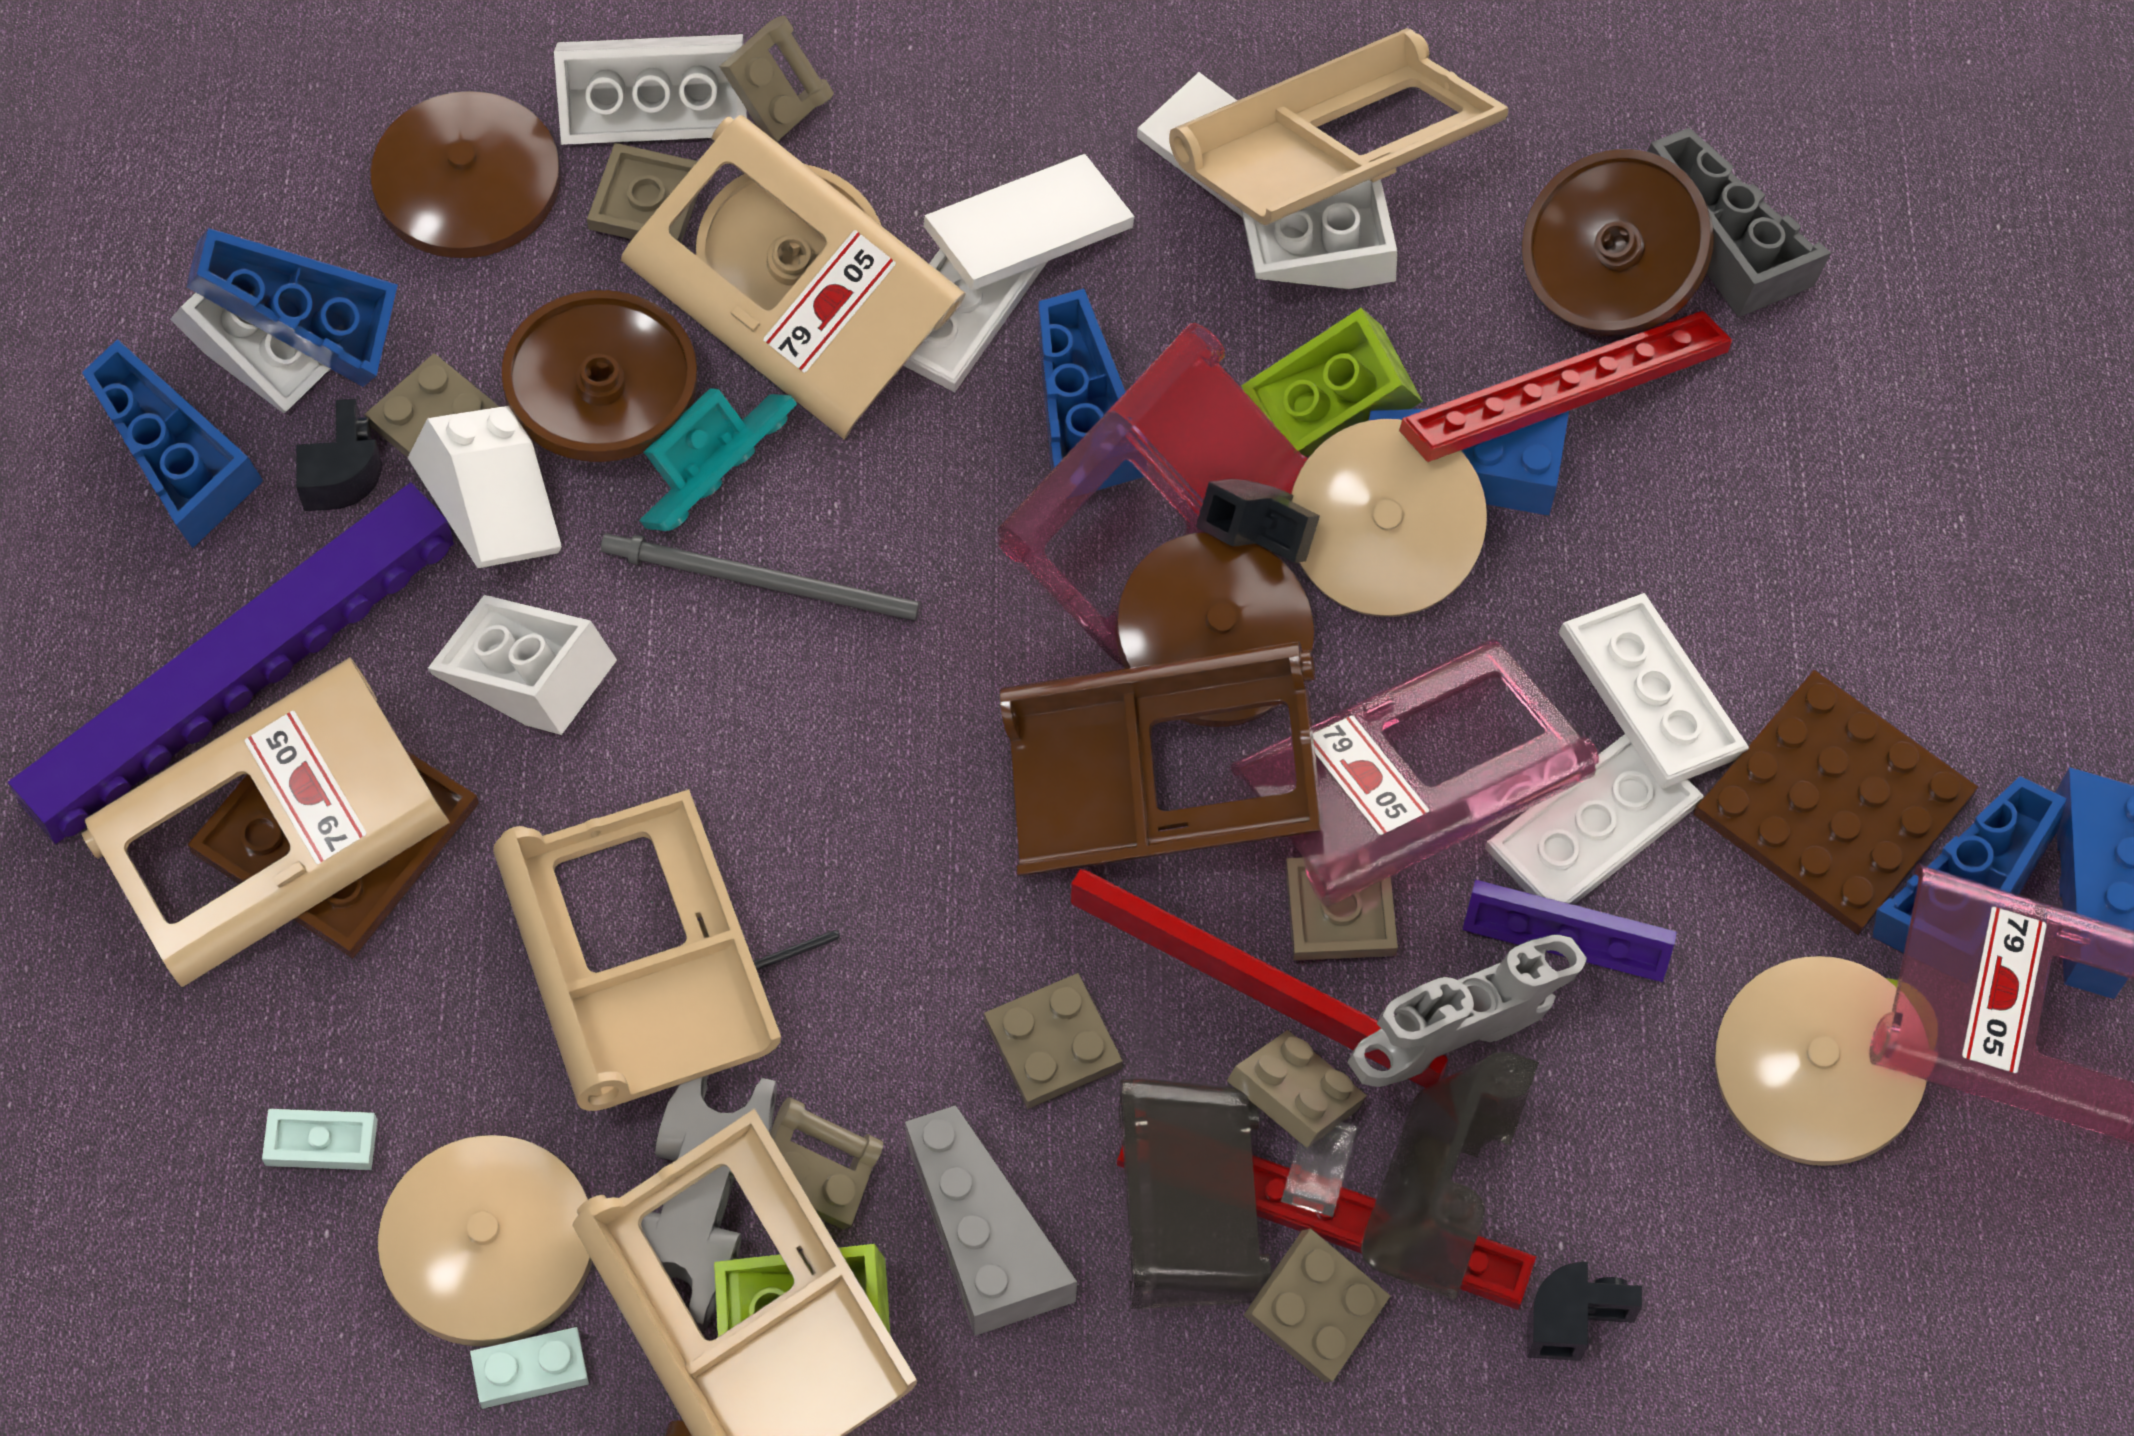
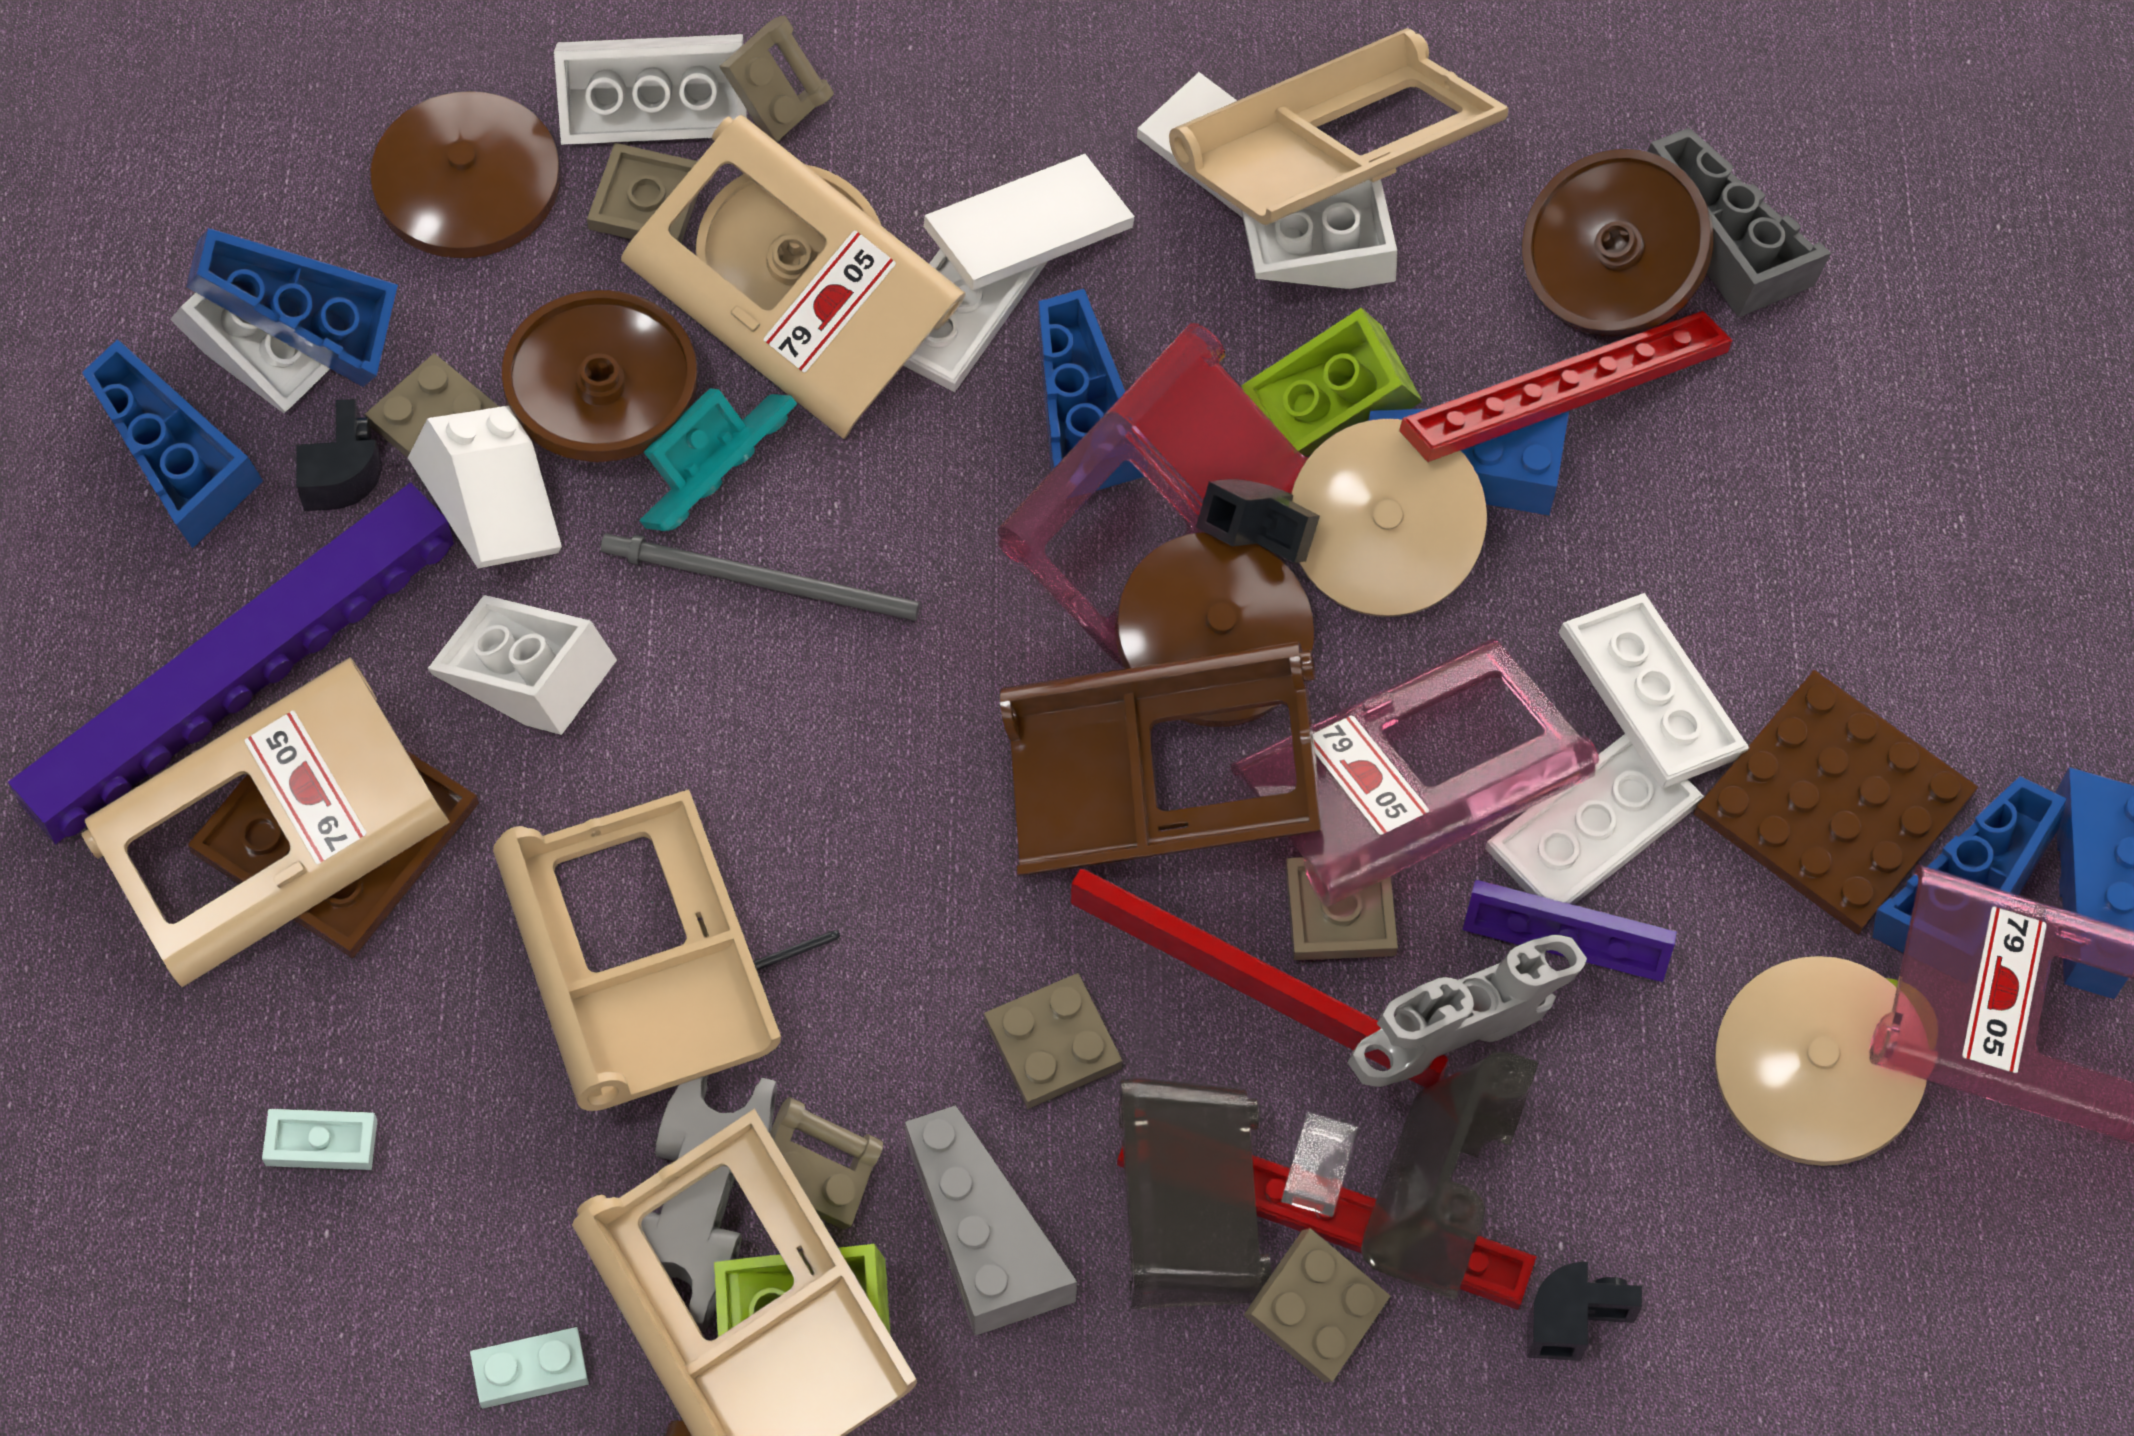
tan dish [378,1135,592,1347] -> none
dark tan plate [1227,1030,1367,1148] -> none

